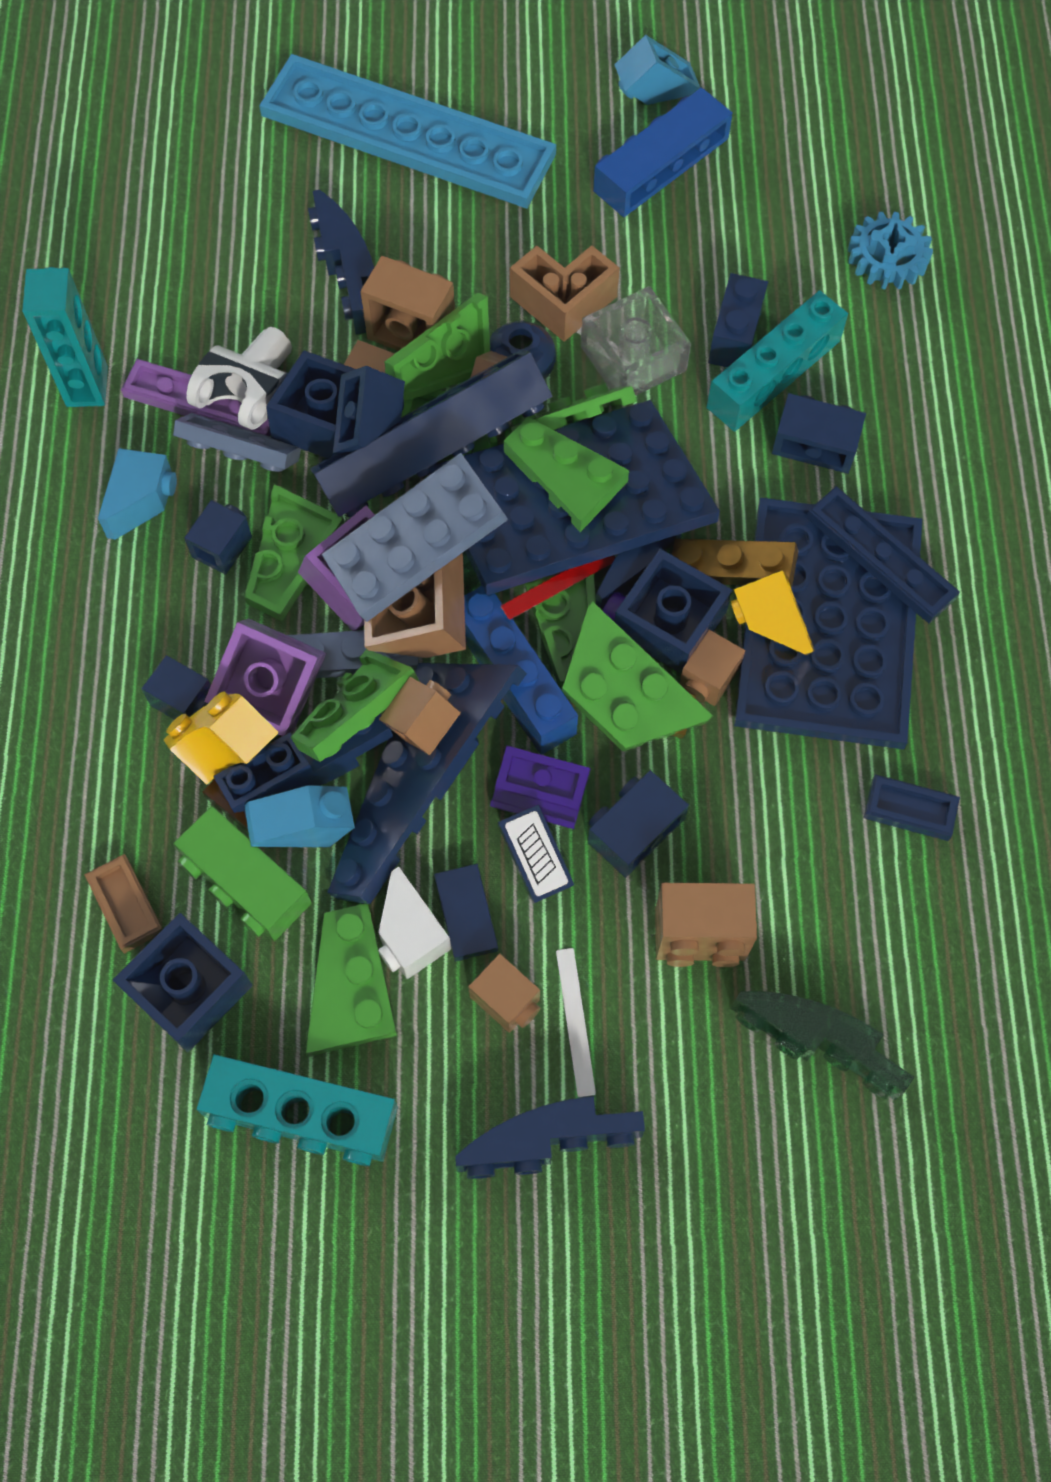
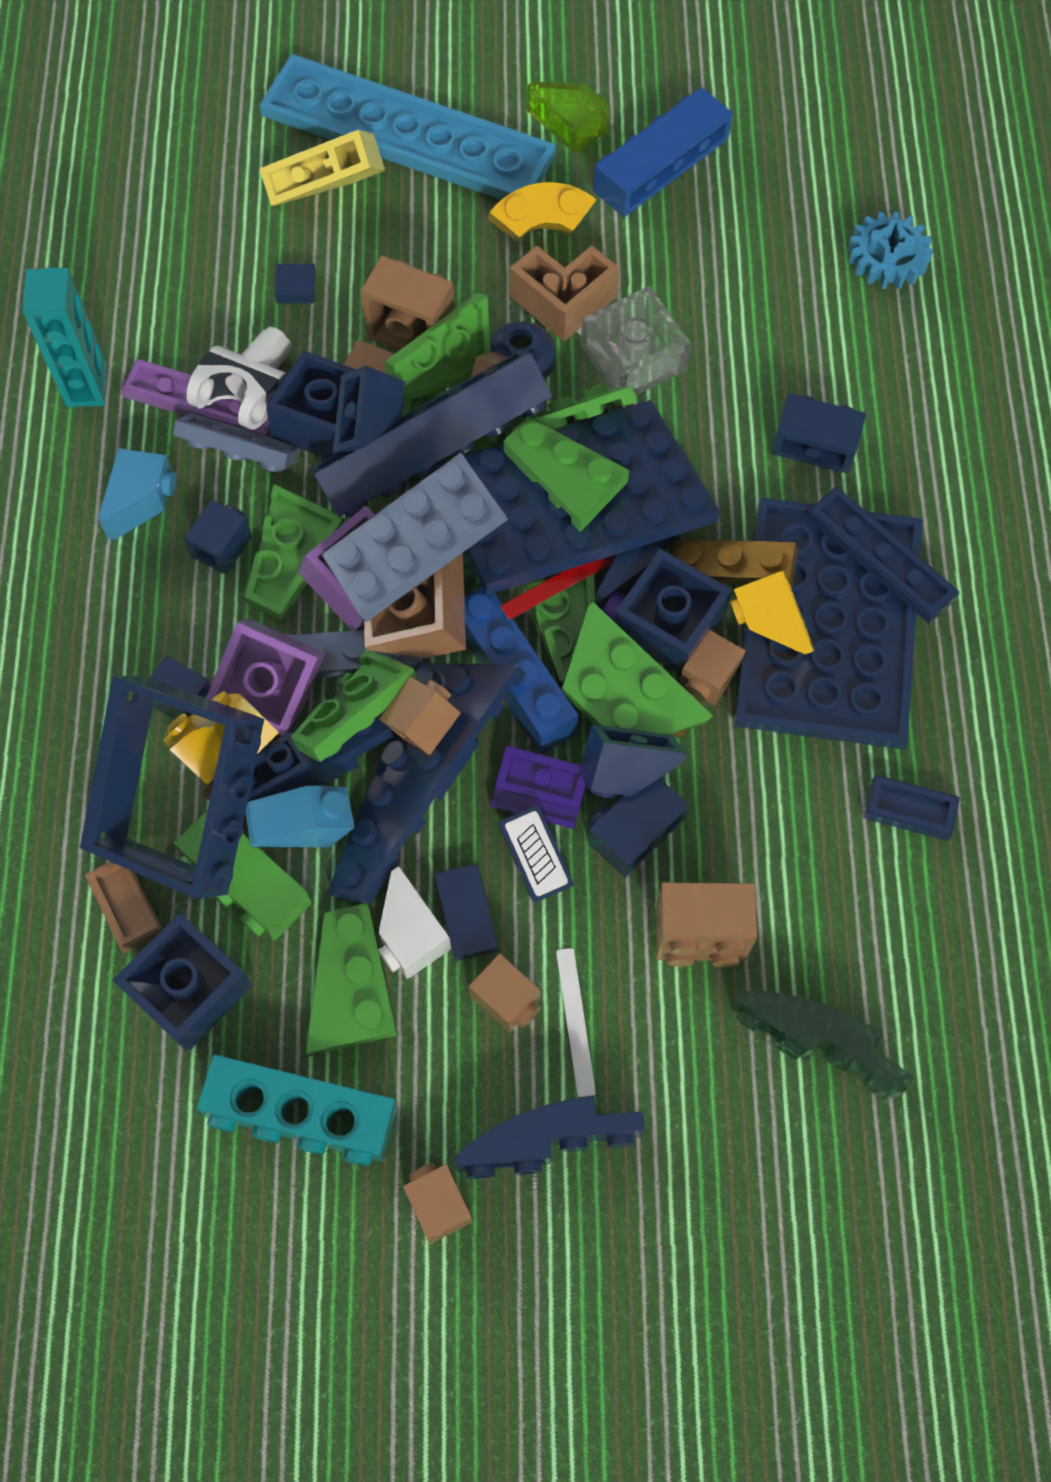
dark blue slope [308,190,374,335] -> none
dark azure slope [614,35,700,105] -> none
teal brick [706,290,849,432] -> none
dark blue brick [708,273,768,367] -> none
none -> dark blue window [80,676,265,899]
none -> light yellow slope [259,130,385,206]
none -> dark blue tile [275,264,316,303]
none -> medium nougat brick [403,1163,473,1244]
none -> yellow brick [487,182,597,243]
none -> clear neon green slope [527,81,609,155]
none -> dark blue slope [579,724,687,798]

